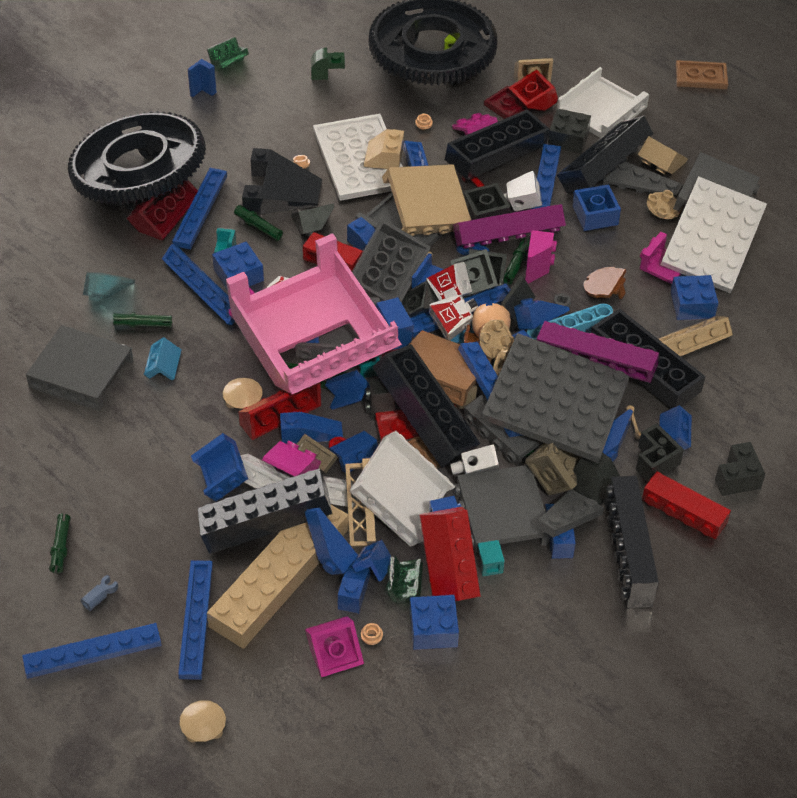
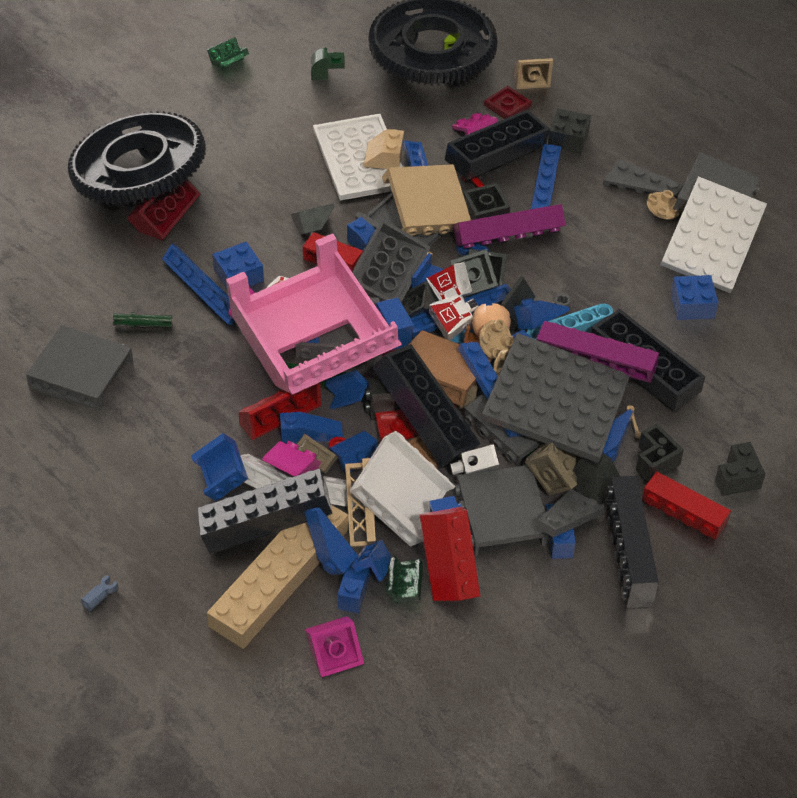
blue plate [22,623,162,679] -> none
dark green pin [49,513,71,574] -> none
clear light blue slope [83,272,135,301] -> none
dark azure panel [144,337,182,380] -> none
blue plate [172,168,227,250] -> none
blue plate [178,560,213,680] -> none
tan dish [180,700,226,742] -> none
blue panel [188,59,217,97] -> none
teal panel [214,228,236,253] -> none
tan dish [223,378,263,409] -> none
dark green pin [234,205,283,241] -> none
black wedge [242,148,322,214] -> none
light nougat plate [293,155,310,169] -> none
teal panel [359,355,380,378] -> none
light nougat plate [361,623,383,645] -> none
blue brick [410,595,459,650] -> none
light nougat plate [415,114,433,130] -> none
teal panel [478,540,505,577] -> none
dark green pin [503,238,530,285] -> none
white torso [504,171,542,211] -> none
red slope [508,69,558,110] -> none
dark pink slope [525,230,557,284] -> none
white panel [557,67,649,138] -> none
black brick [557,116,654,193] -> none
blue brick [572,185,621,231] -> none
piece [583,267,626,299] -> none
tan slope [638,136,688,174] -> none
dark pink bracket [640,232,681,284] -> none
tan fence [659,316,733,356] -> none
blue panel [660,405,692,450] -> none
medium nougat tile [675,60,728,89] -> none

